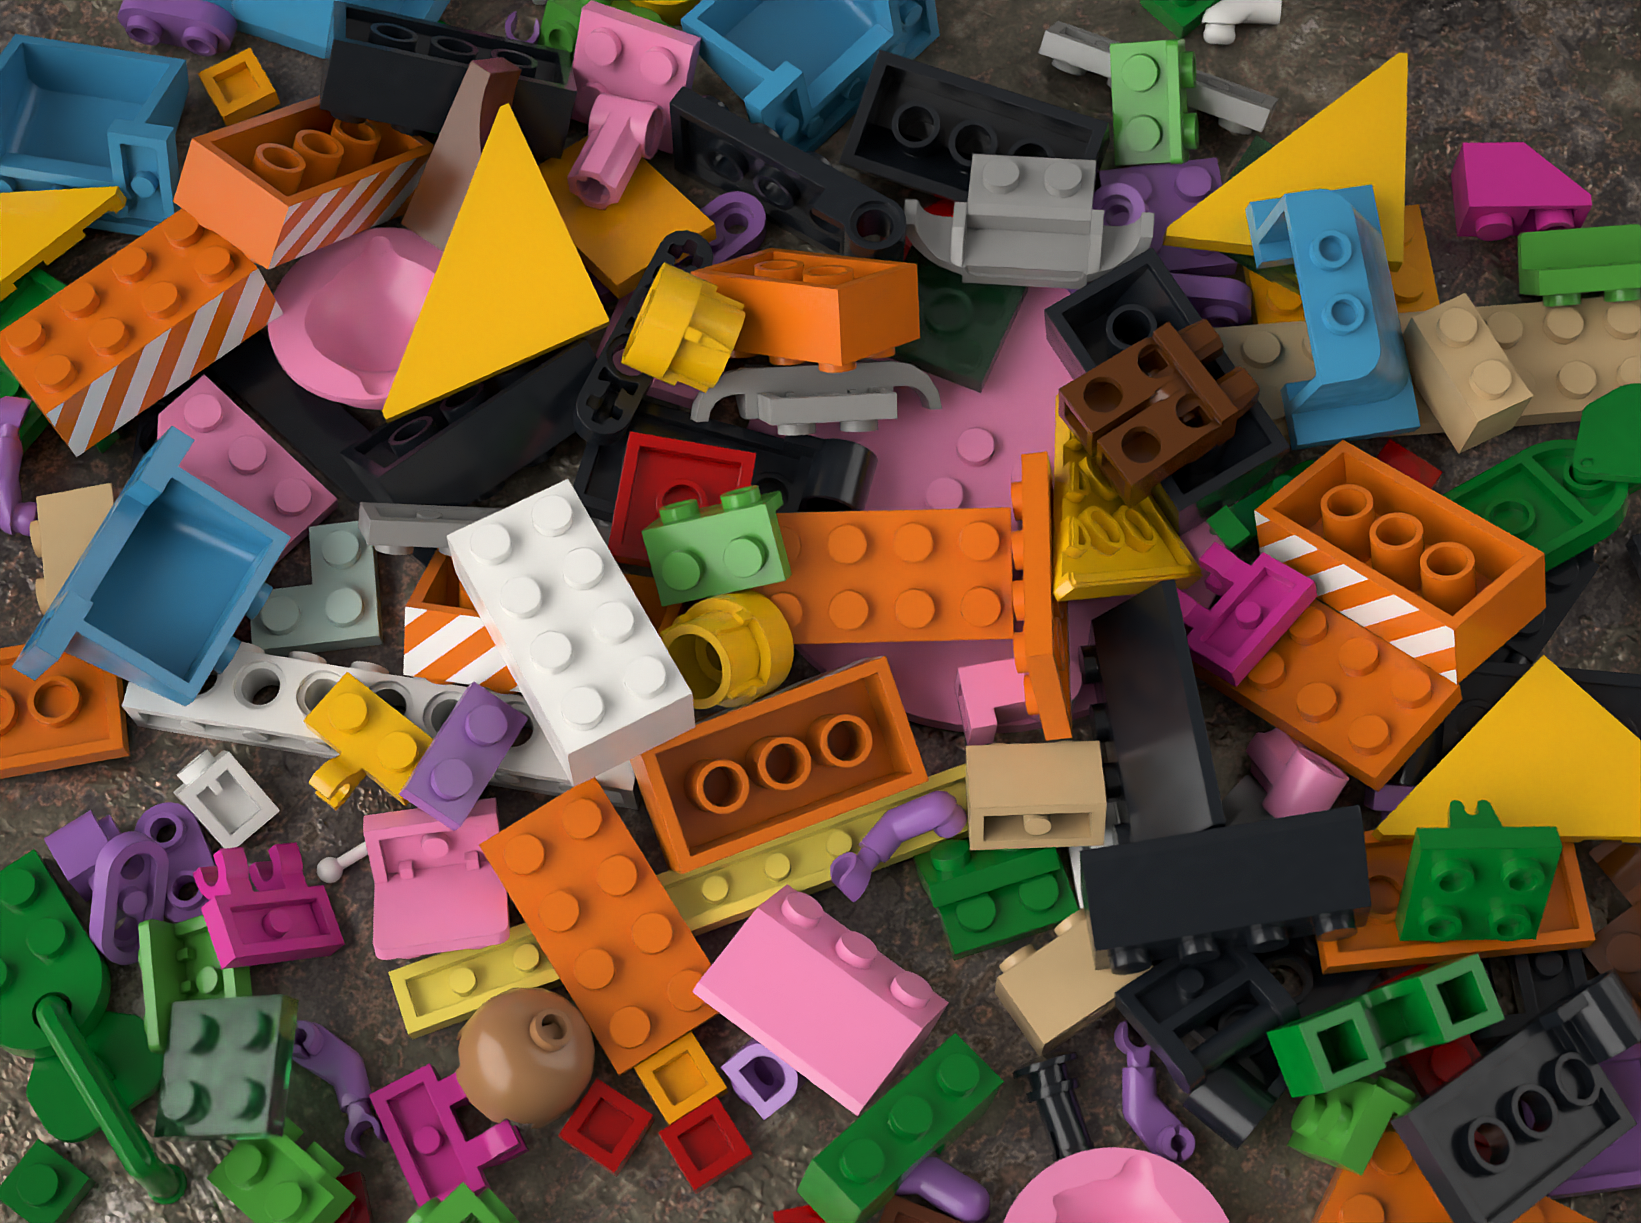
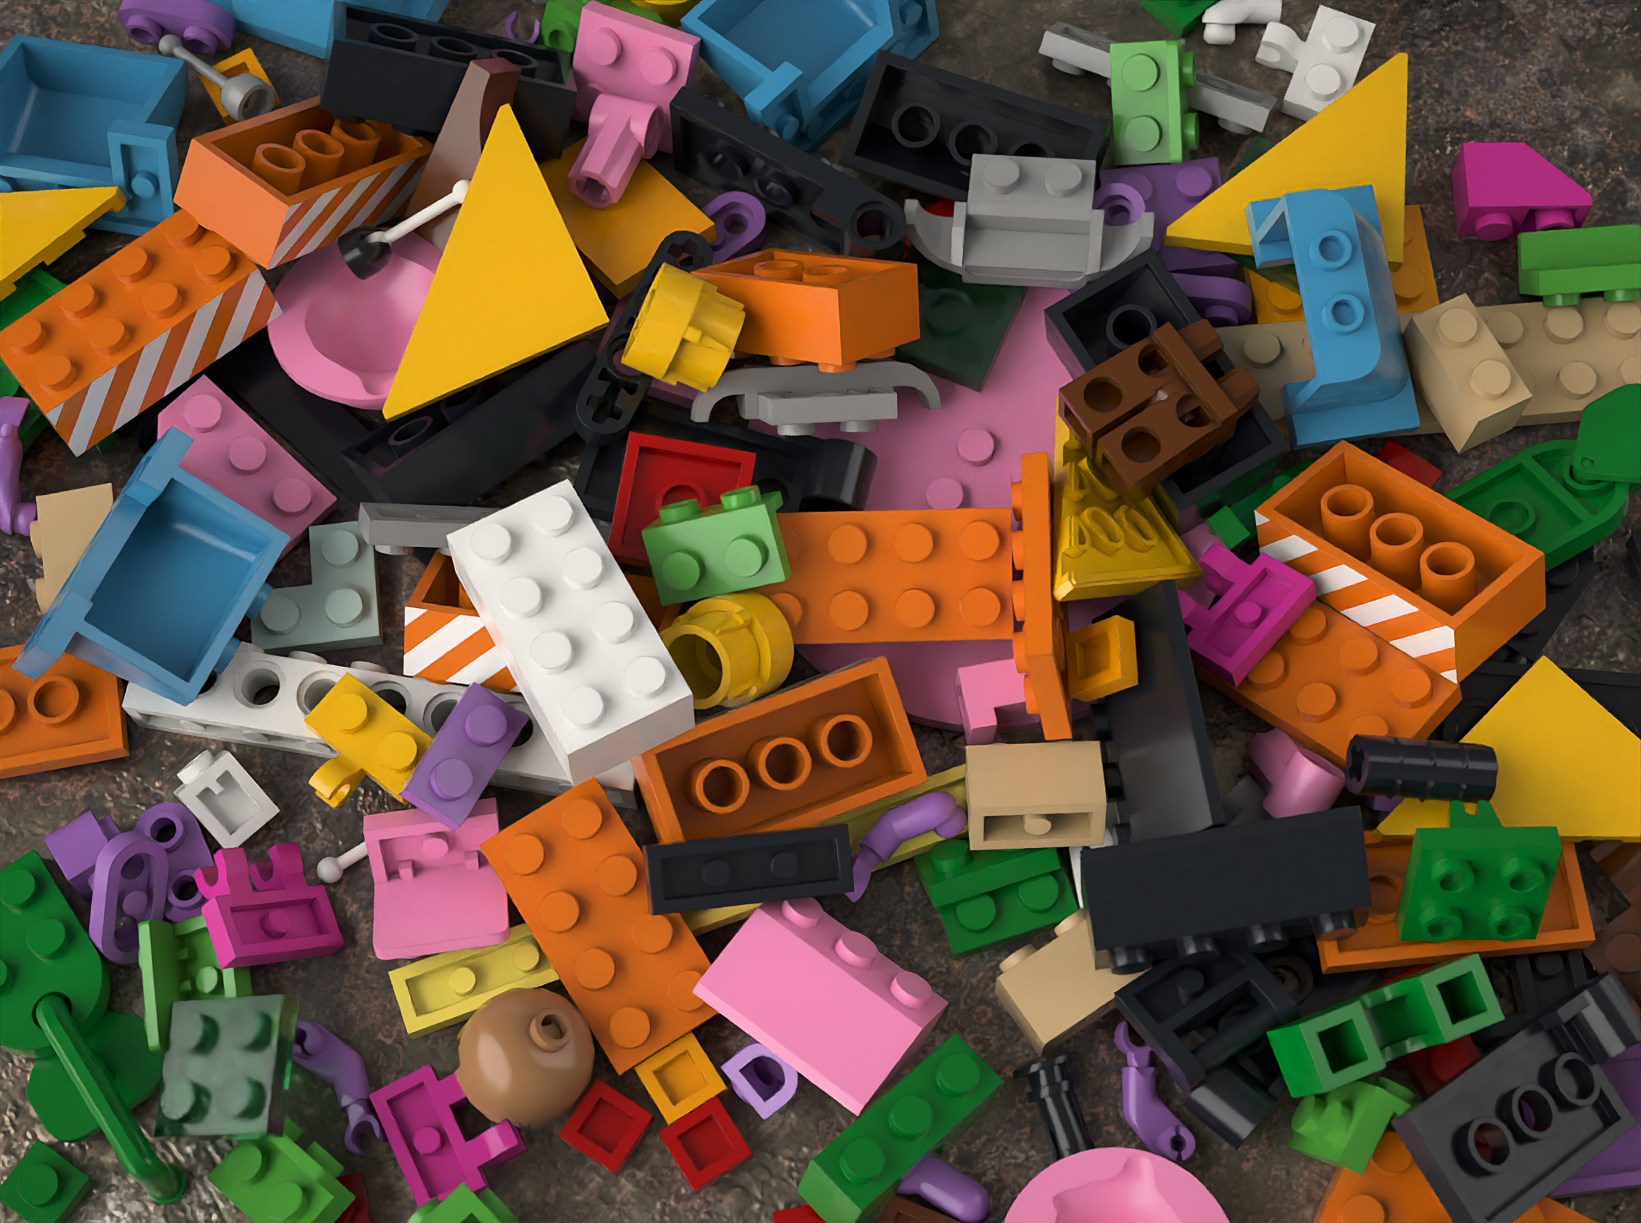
none -> light grey hinge [159,34,275,122]
none -> hinge [337,180,471,280]
none -> black plate [642,822,855,916]
none -> light orange plate [1065,615,1138,703]
none -> white plate [1255,5,1376,121]
none -> black axle [1345,734,1498,804]

